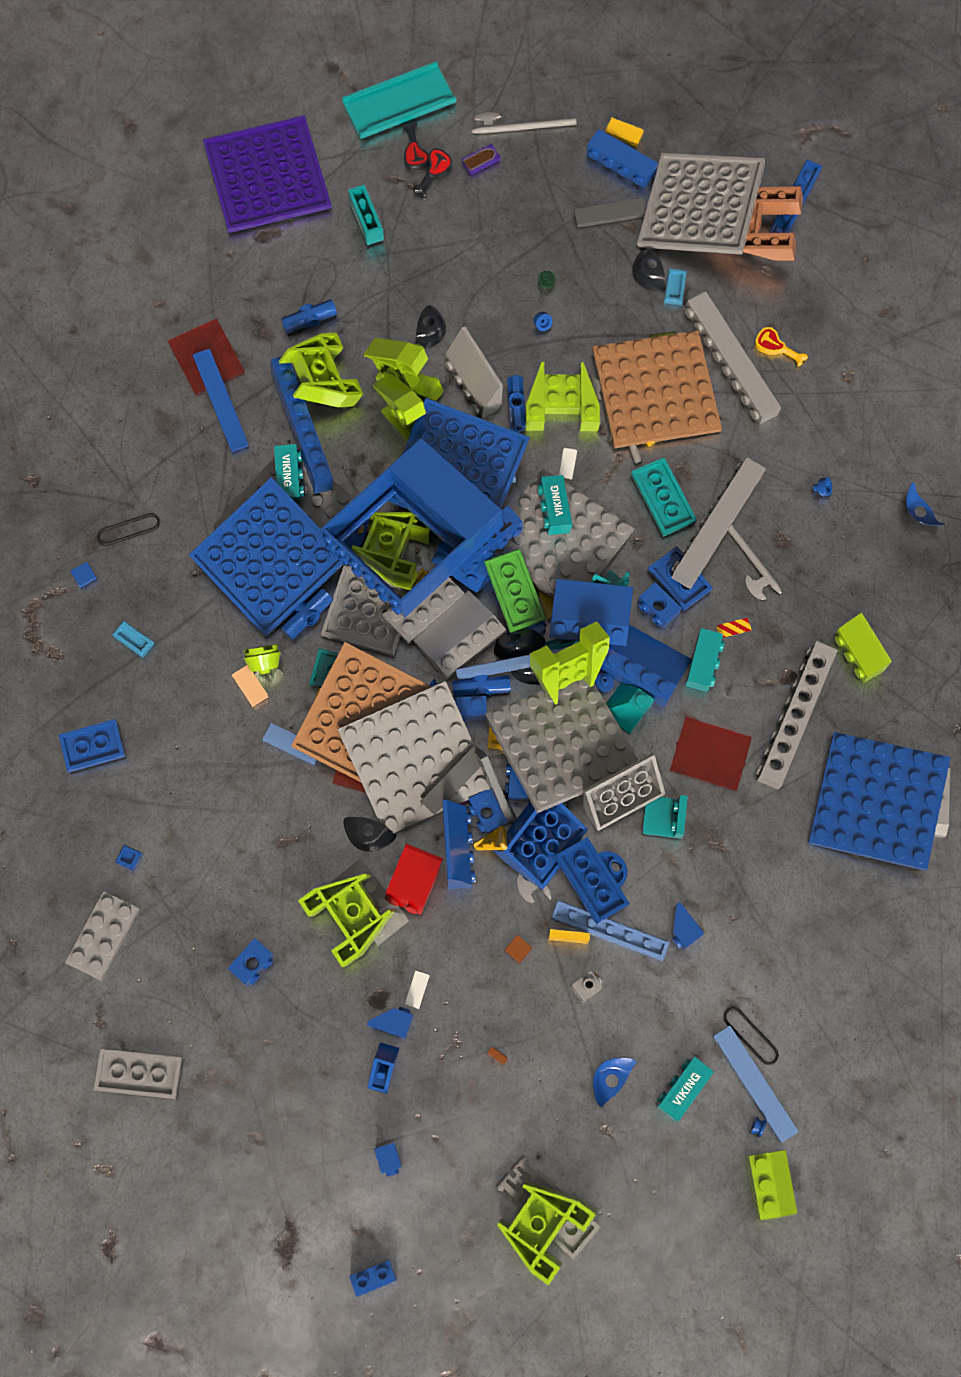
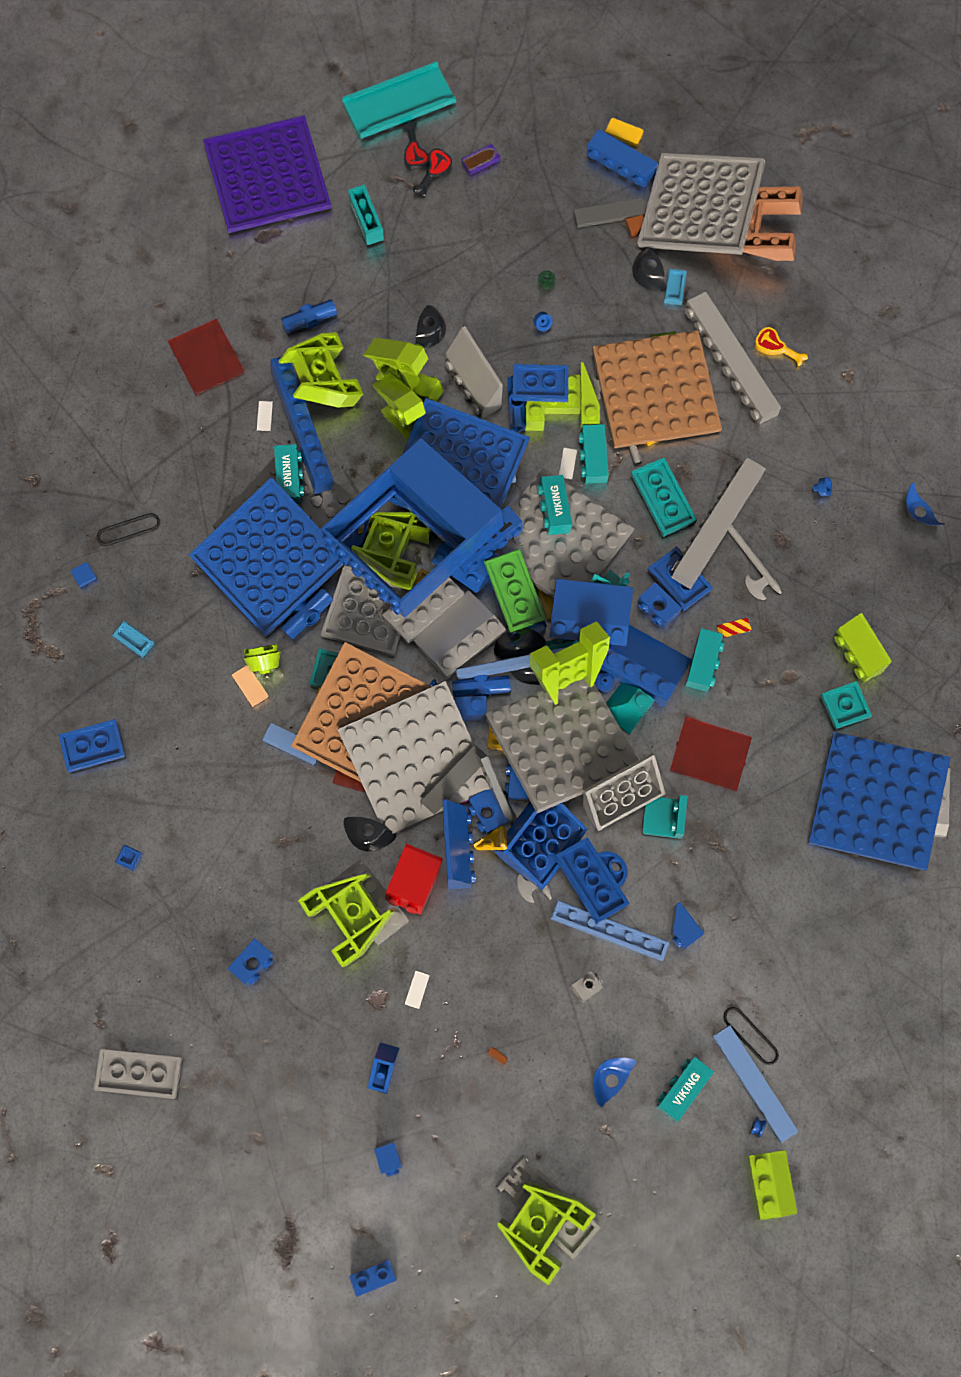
light grey plate [65,891,140,981] -> none
blue tile [193,348,249,452] -> none
blue slope [367,1006,414,1040] -> none
light grey piece [471,112,577,134] -> none
dark orange tile [504,935,532,964] -> none
yellow tile [548,929,590,944] -> none
light grey brick [756,641,838,790] -> none
blue tile [768,159,823,233] -> none
none -> white sticker [257,401,273,431]
none -> blue plate [512,364,568,402]
none -> teal brick [578,424,609,484]
none -> dark orange tile [625,214,644,237]
none -> teal plate [820,681,872,730]

